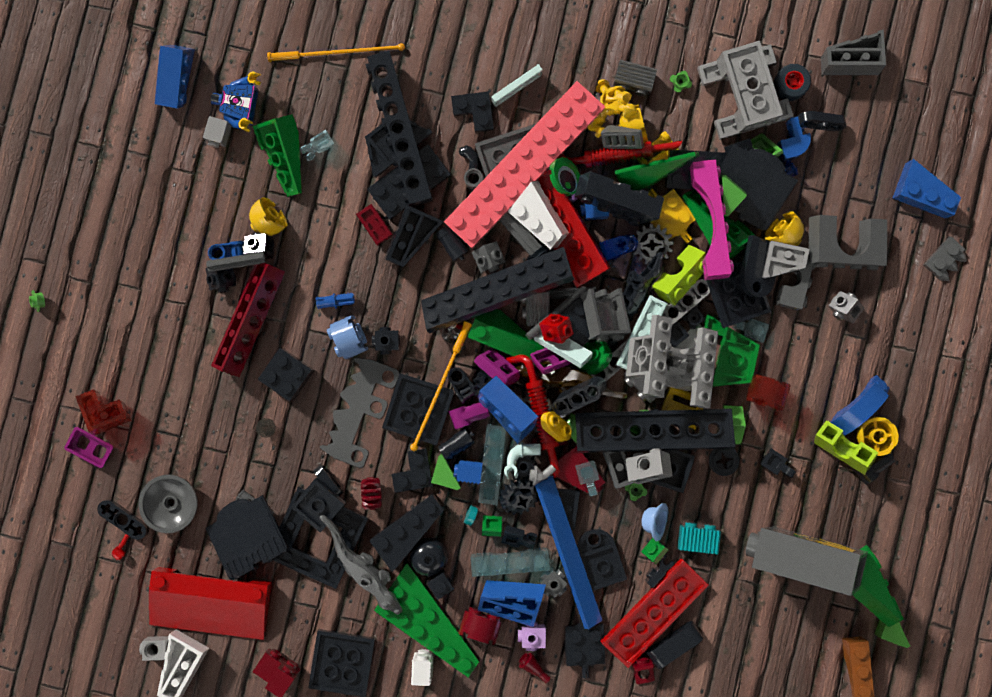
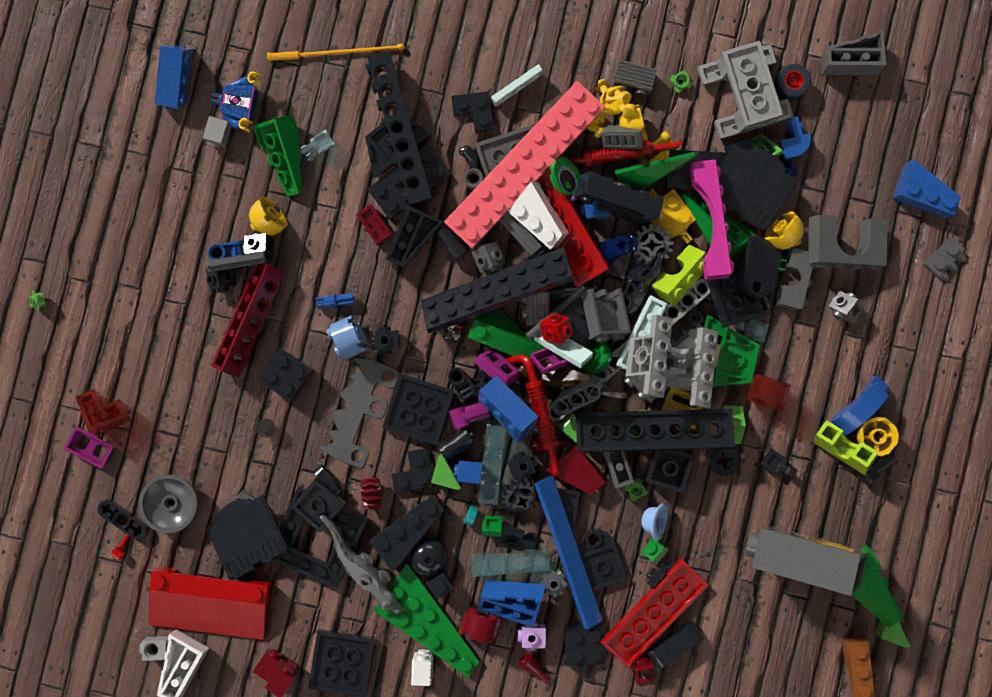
light orange piece [410,321,472,451] -> none
light aqua piece [504,442,541,479] -> none
light grey plate [529,464,556,485] -> none
yellow plate [541,411,572,442] -> none
clear light blue plate [575,460,599,496] -> none
light grey brick [626,448,672,484] -> none
teal brick [677,522,721,554] -> none
bright green slope [722,175,747,217] -> none
light grey wing [762,241,810,279] -> none
black beam [798,111,847,132] -> none

